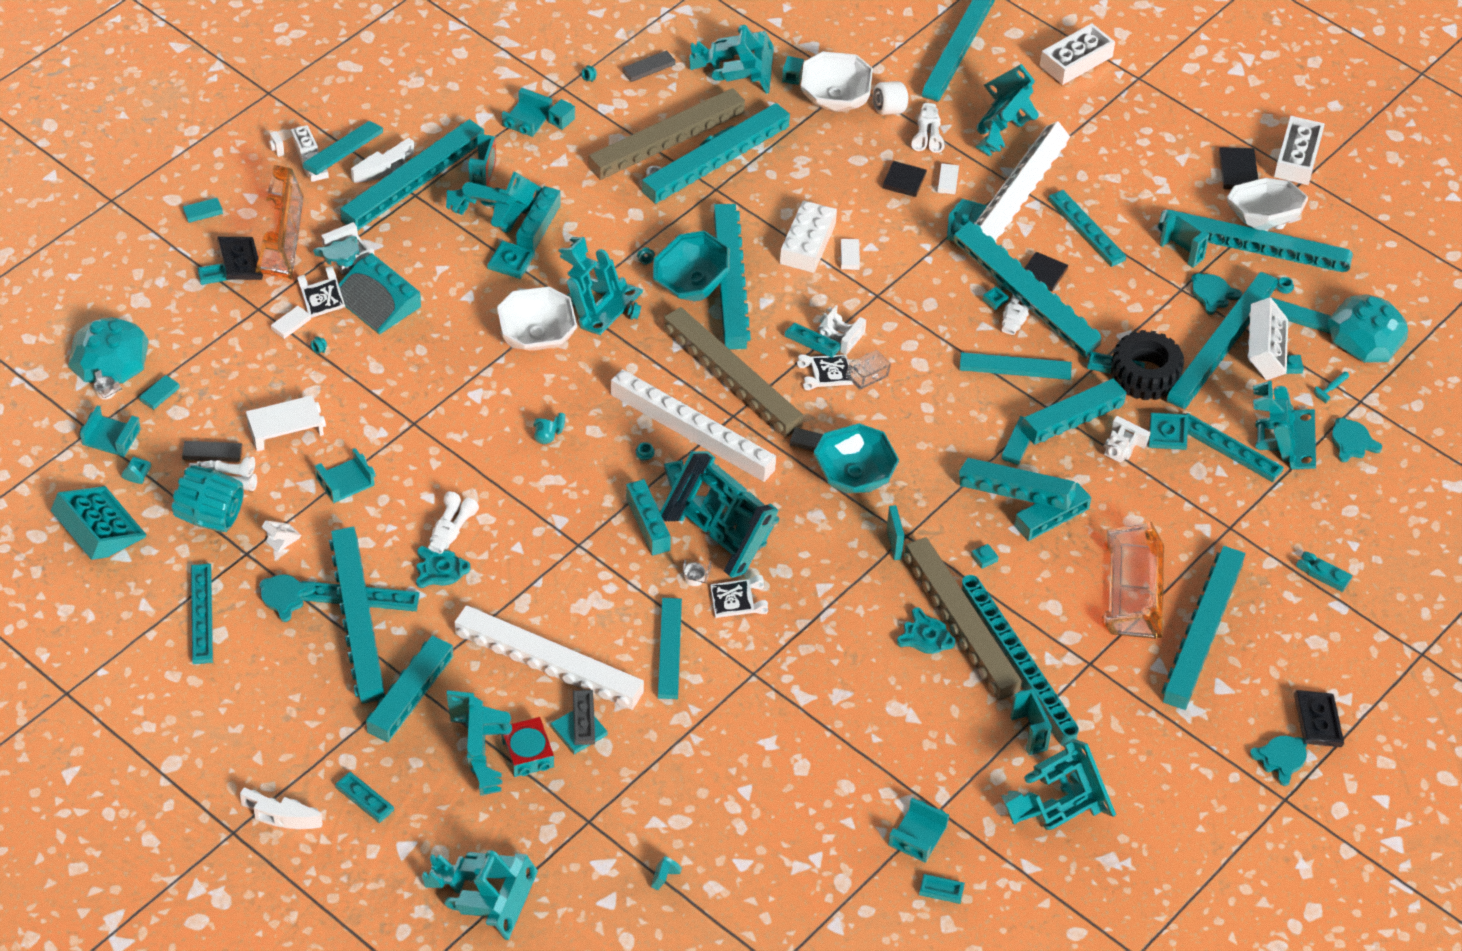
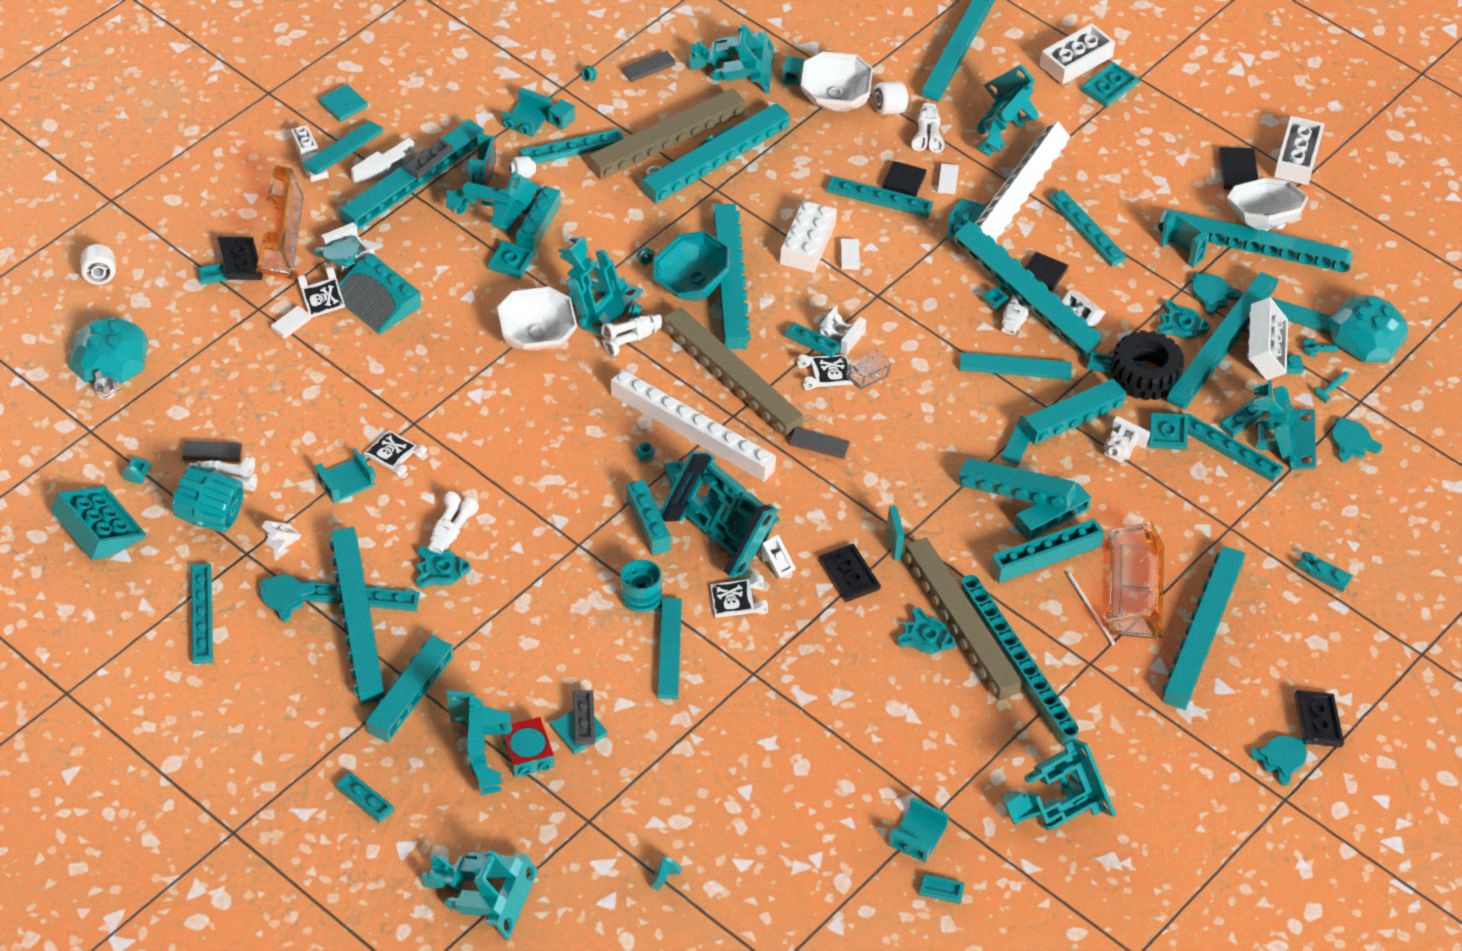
teal panel [79,405,141,457] -> none
teal tile [139,375,180,410] -> none
teal tile [183,198,223,223] -> none
white slope [240,788,323,829] -> none
white panel [246,395,326,451] -> none
white plate [268,131,284,157] -> none
teal plate [310,336,327,354] -> none
white brick [455,605,644,710] -> none
teal piece [533,413,566,444] -> none
clear piece [683,560,712,586] -> none
teal rock [813,423,899,493] -> none
teal plate [971,544,999,569] -> none
teal panel [1010,689,1052,755] -> none
teal plate [1276,277,1294,294] -> none
none -> white head [80,244,116,285]
none -> teal tile [319,84,368,122]
none -> flag [364,430,428,479]
none -> dark grey tile [404,138,453,179]
none -> white head [508,156,536,179]
none -> teal tile [519,129,624,164]
none -> white piece [601,314,663,357]
none -> teal wheel [620,559,662,613]
none -> white slope [761,535,796,579]
none -> black tile [819,543,881,602]
none -> teal tile [826,176,934,218]
none -> teal brick [990,518,1104,583]
none -> white brick [1062,290,1106,327]
none -> white piece [1067,573,1115,645]
none -> teal tile [1080,62,1140,108]
none -> teal tile [1157,300,1210,339]
none -> teal tile [1219,396,1269,438]
none -> teal bar [1302,338,1338,357]

